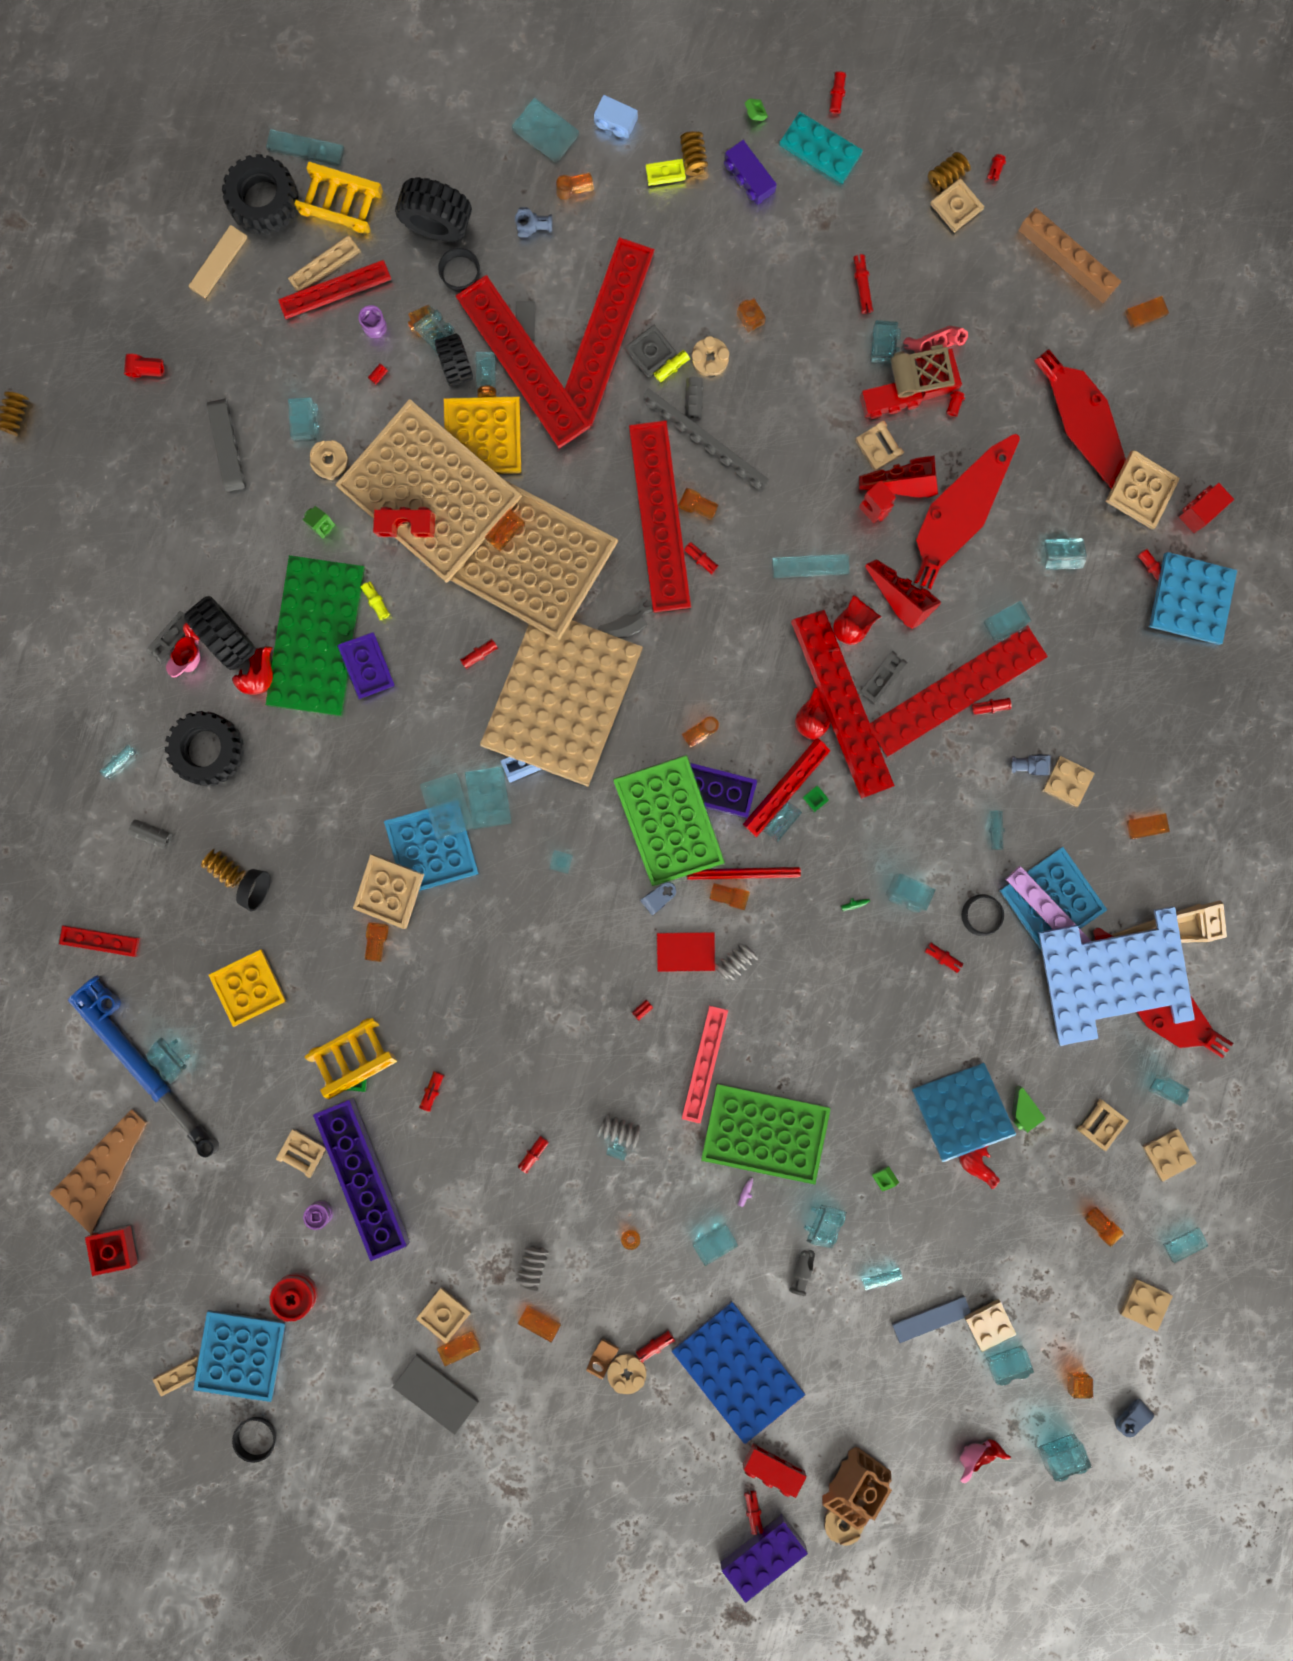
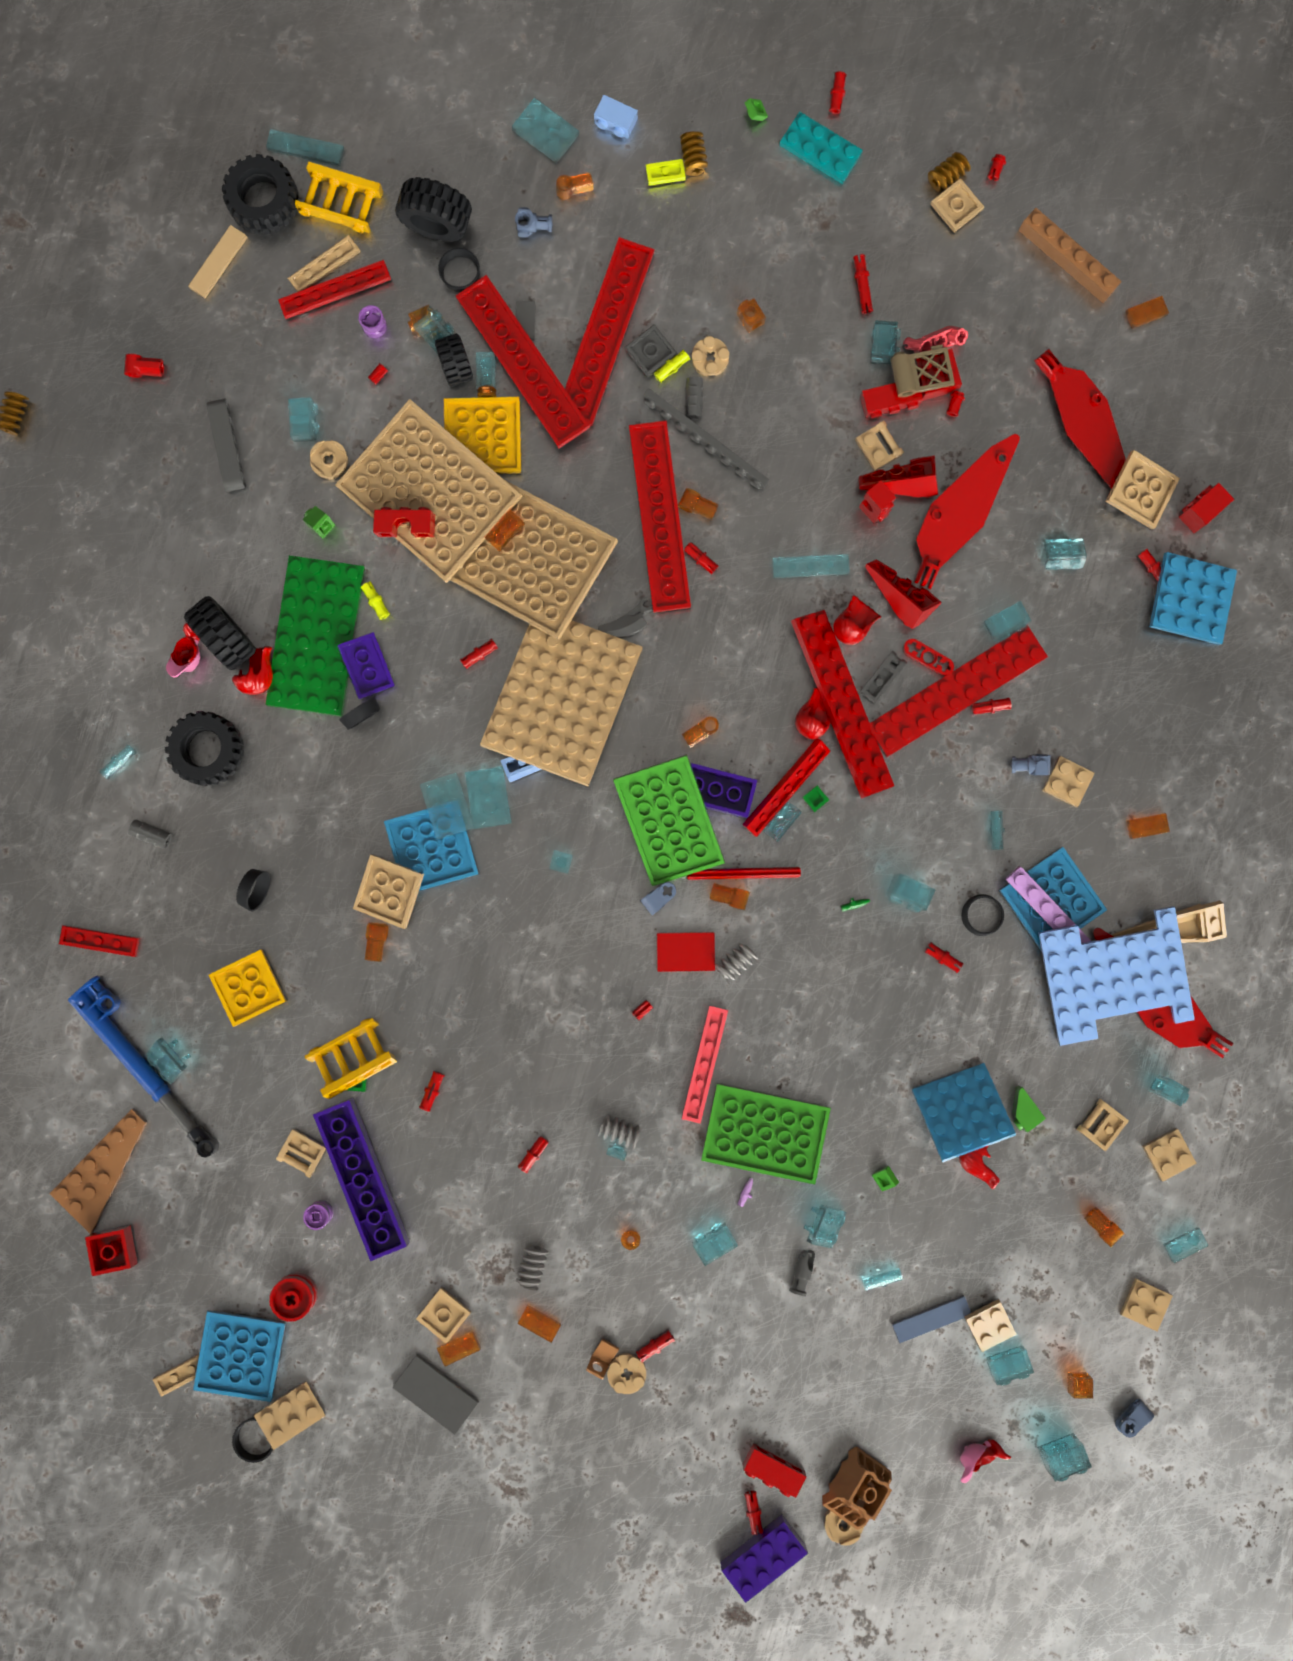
dark grey plate [146,611,187,664] -> none
pearl gold piece [201,849,246,888] -> none
blue plate [671,1301,805,1444] -> none
dark purple brick [724,140,777,205] -> none
none -> tan plate [254,1381,326,1450]
none -> black tyre [339,697,381,730]
none -> red beam [903,639,954,676]

